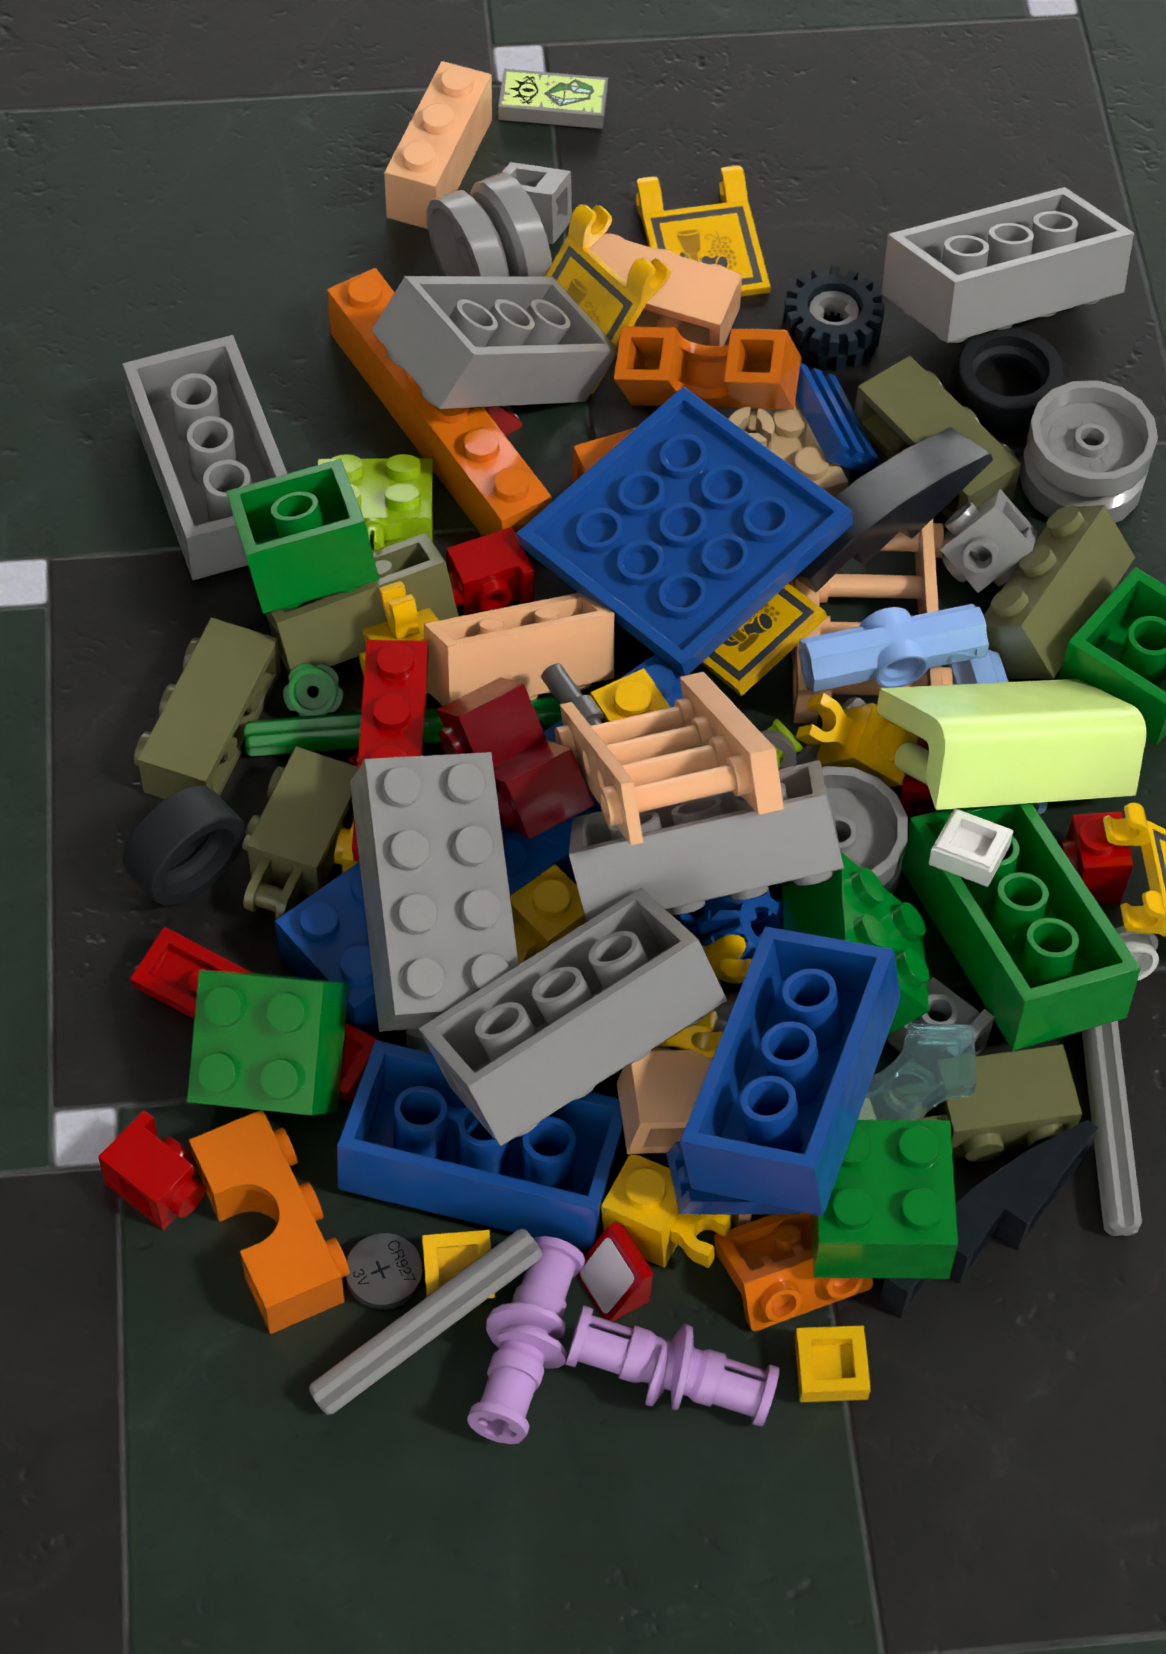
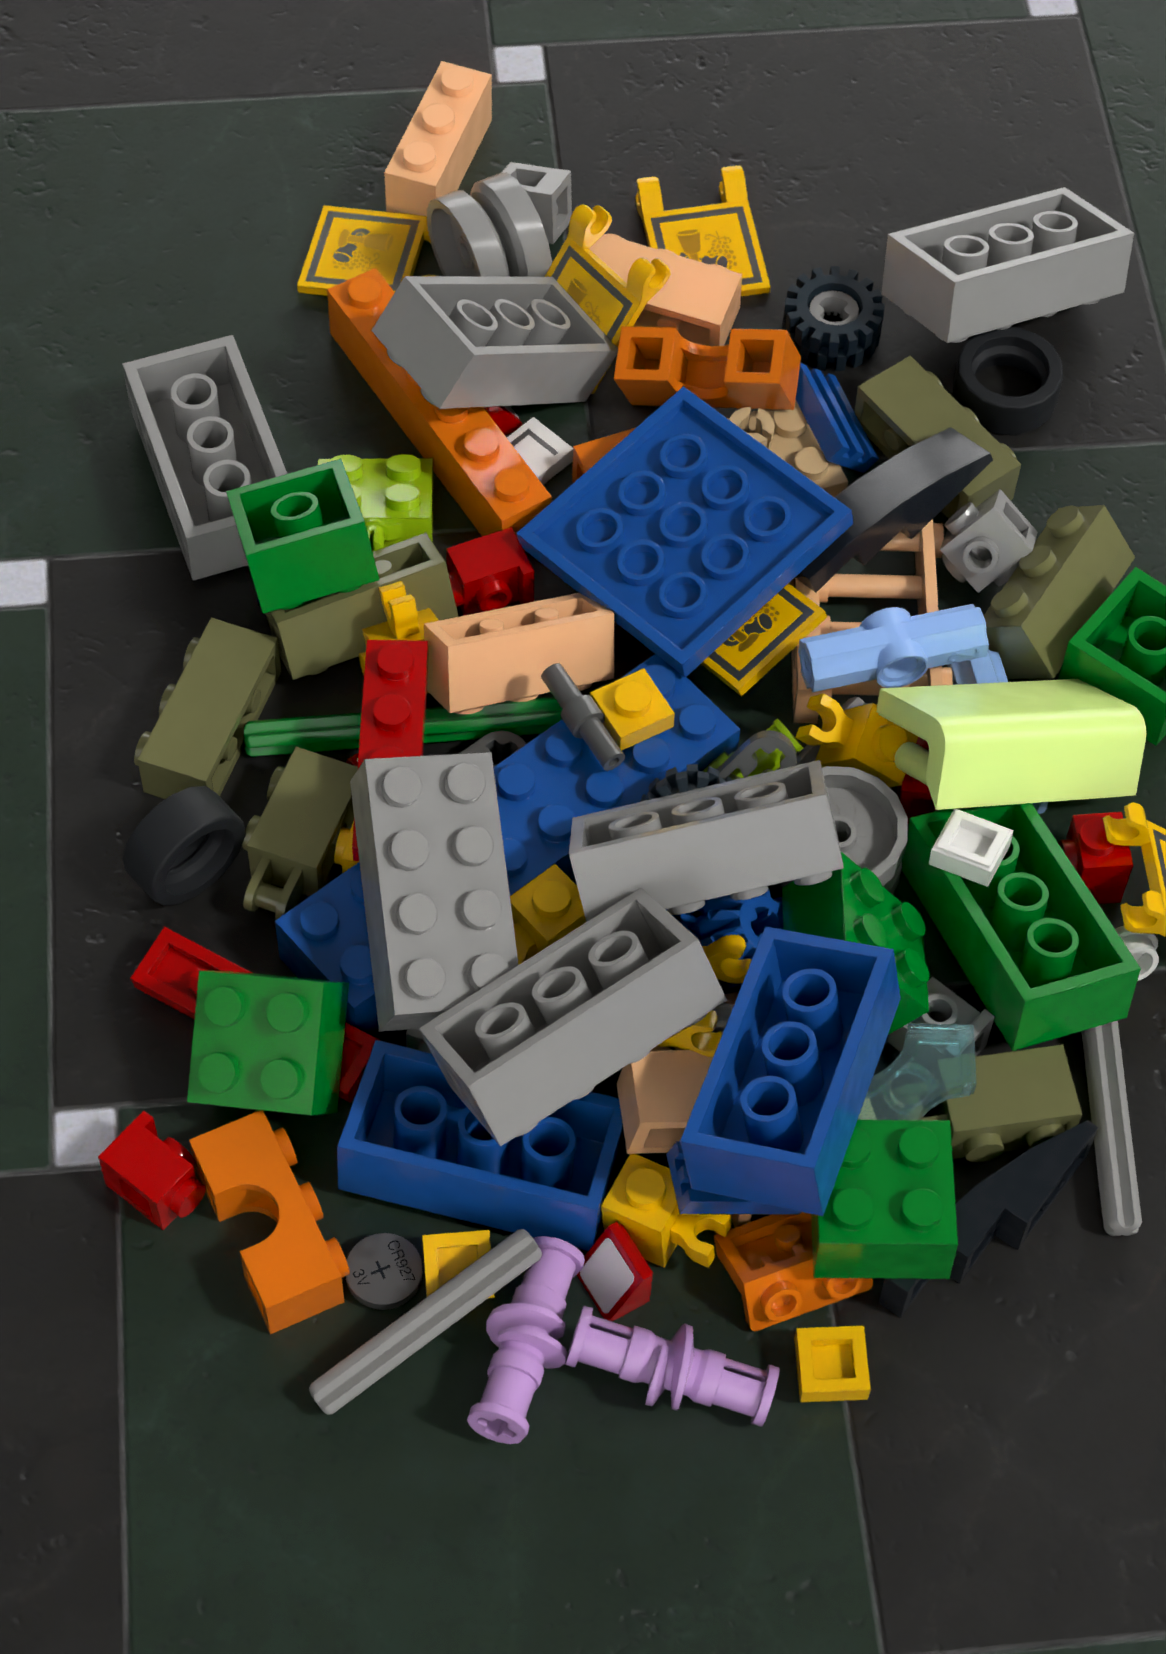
green plate [283,663,343,717] -> none
dark red brick [437,677,594,839] -> none
tile [498,69,608,129] -> none
light nougat fence [554,672,784,846] -> none
light grey wheel [1019,380,1158,523] -> none
none -> yellow flag [297,205,436,296]
none -> white tile [507,417,573,485]

